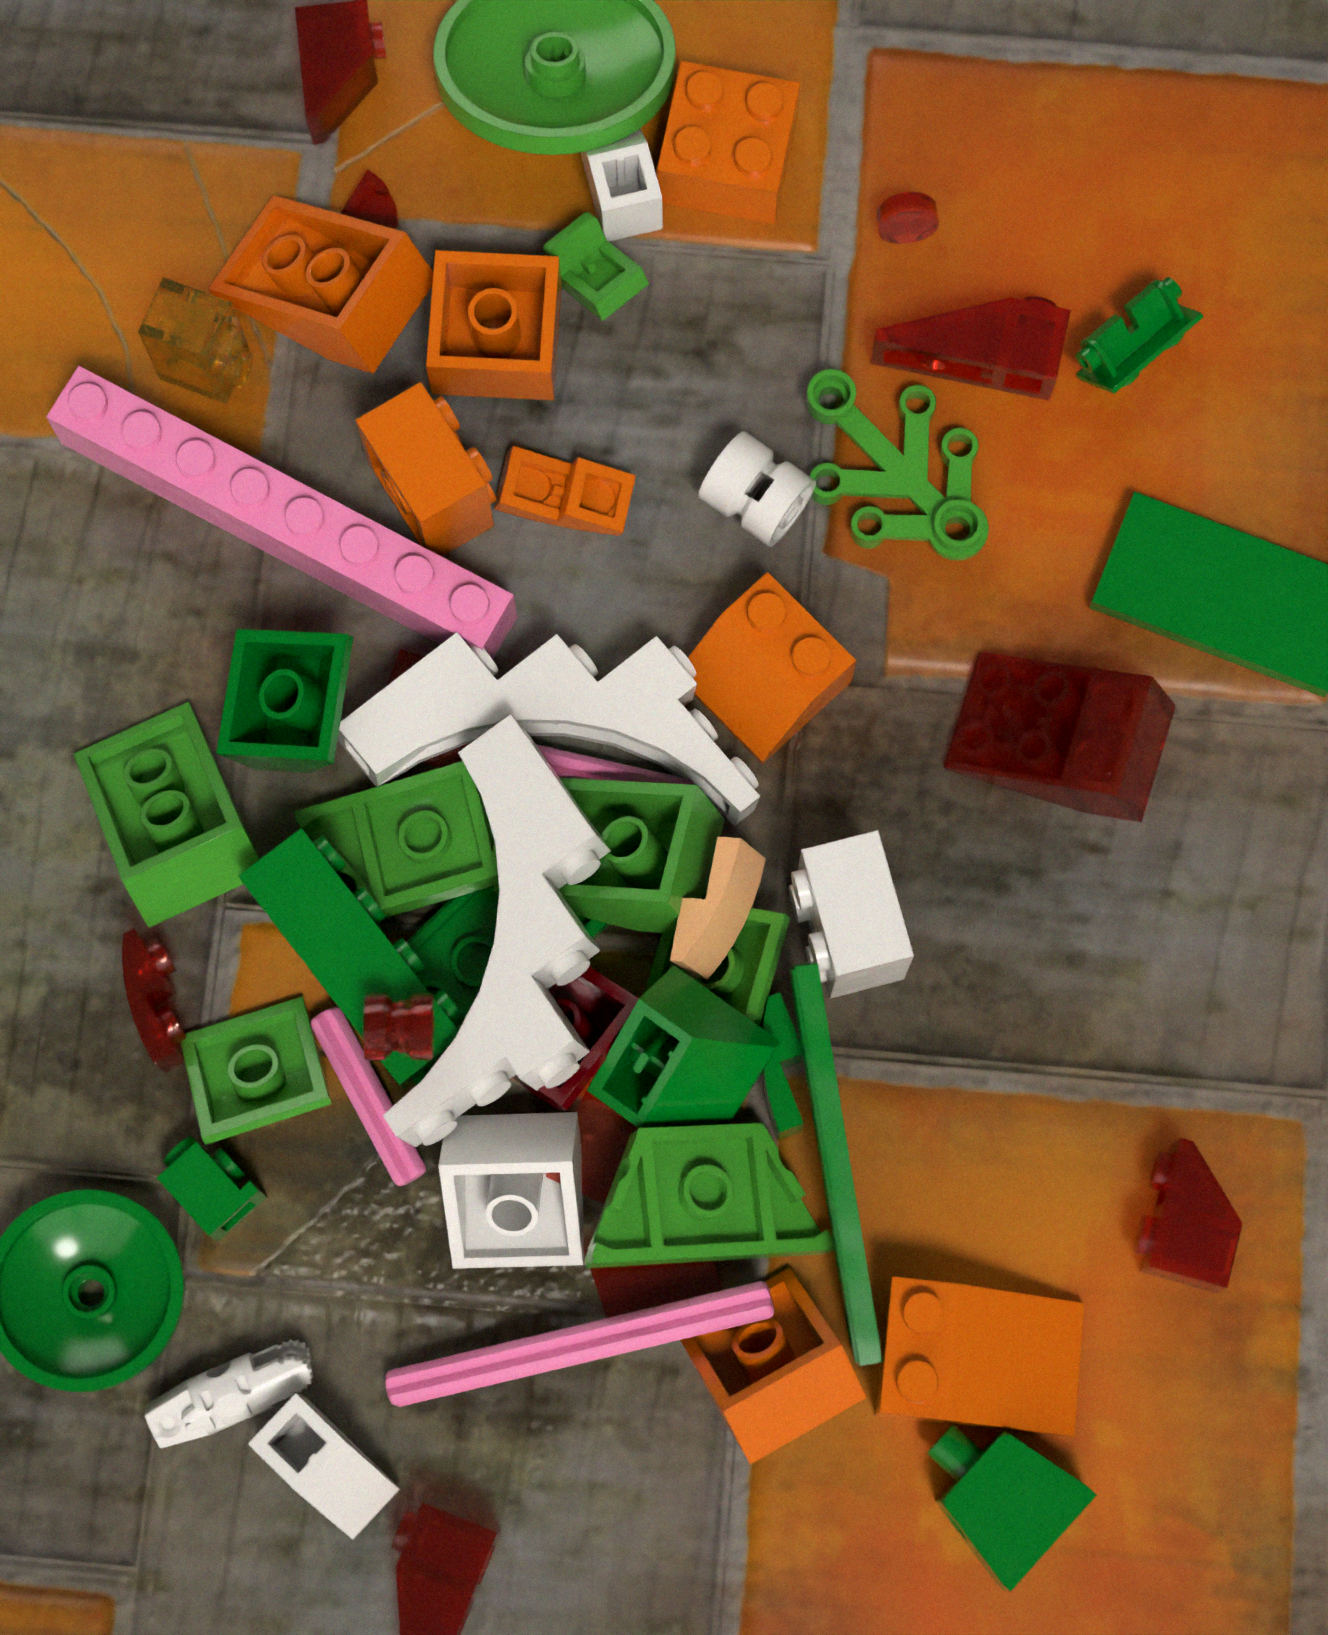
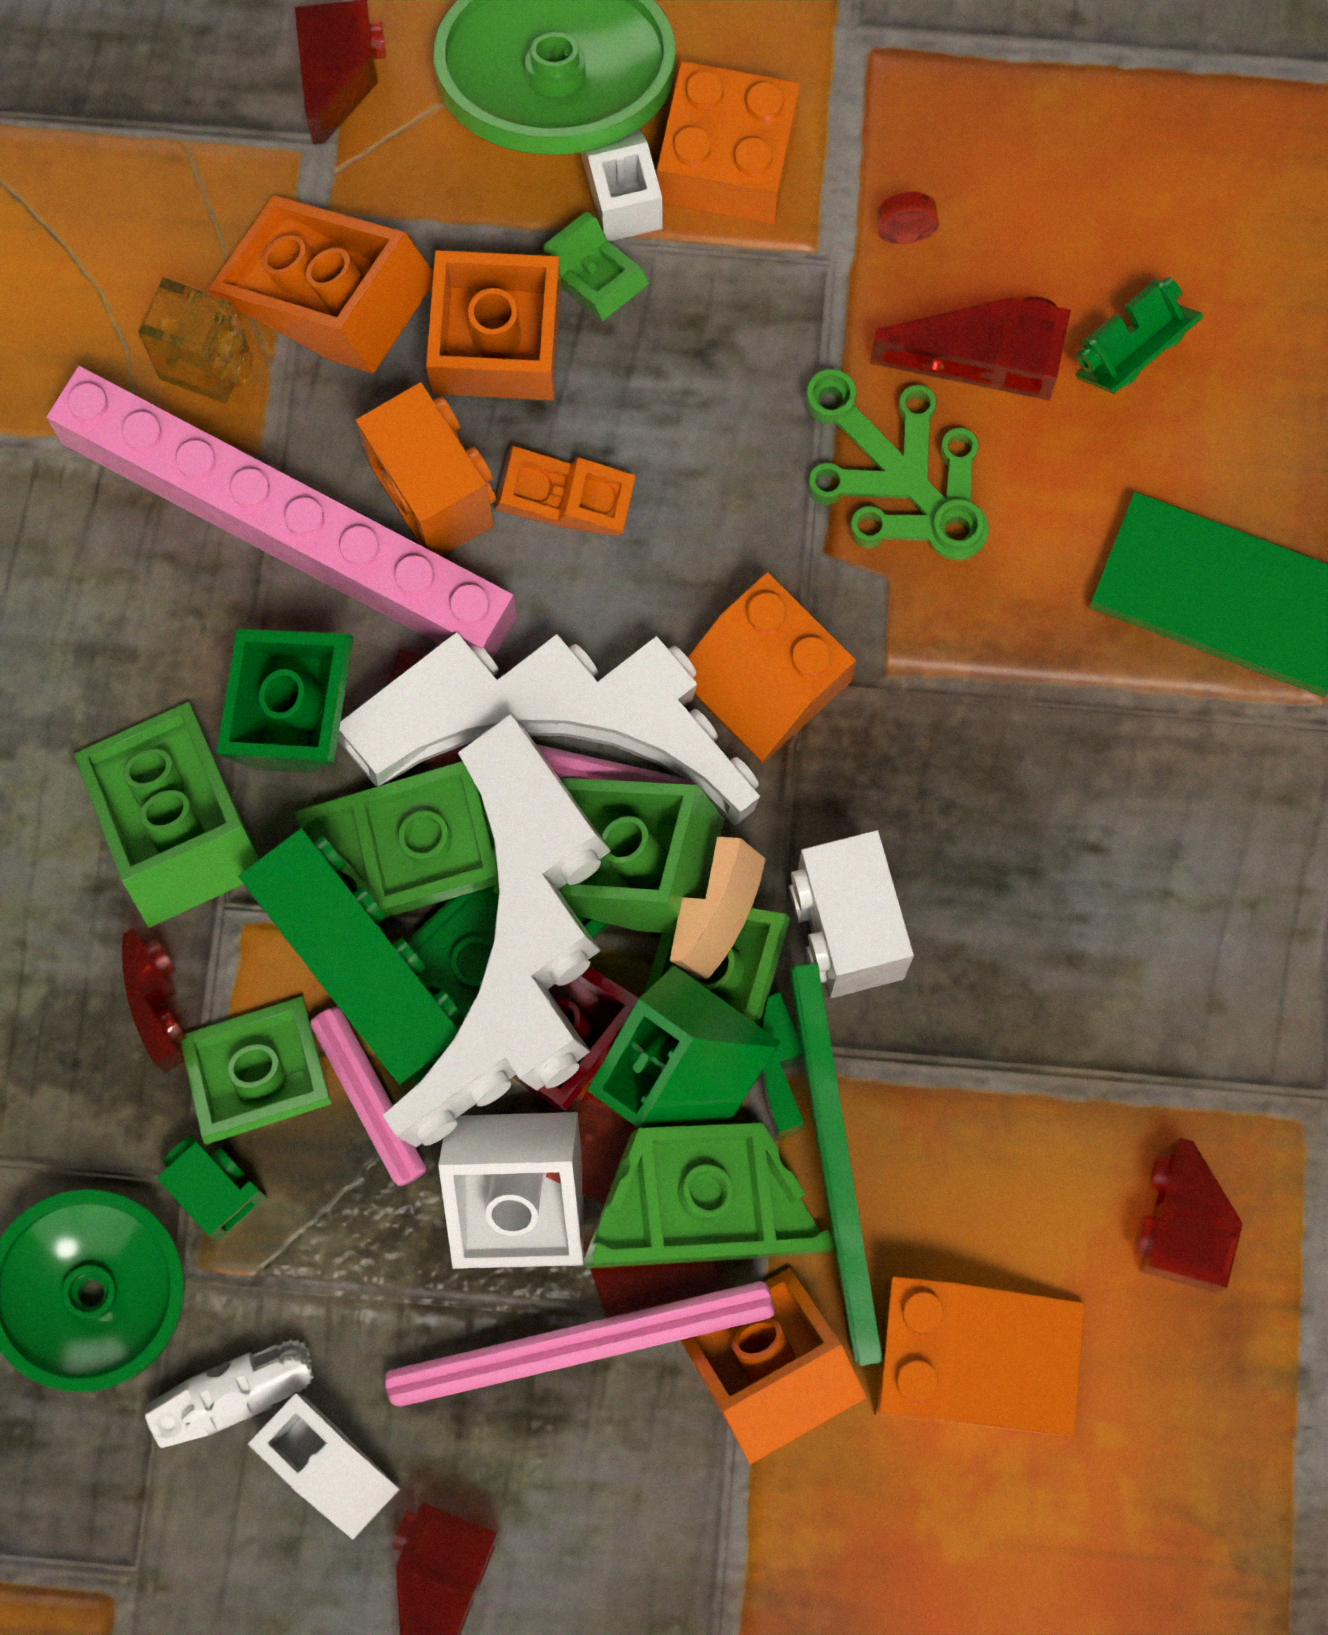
clear red tile [340,170,399,230] -> none
clear red wheel [363,993,434,1061] -> none
white wheel [699,431,816,547] -> none
green torso [927,1423,1097,1592] -> none
clear red slope [943,652,1176,823] -> none

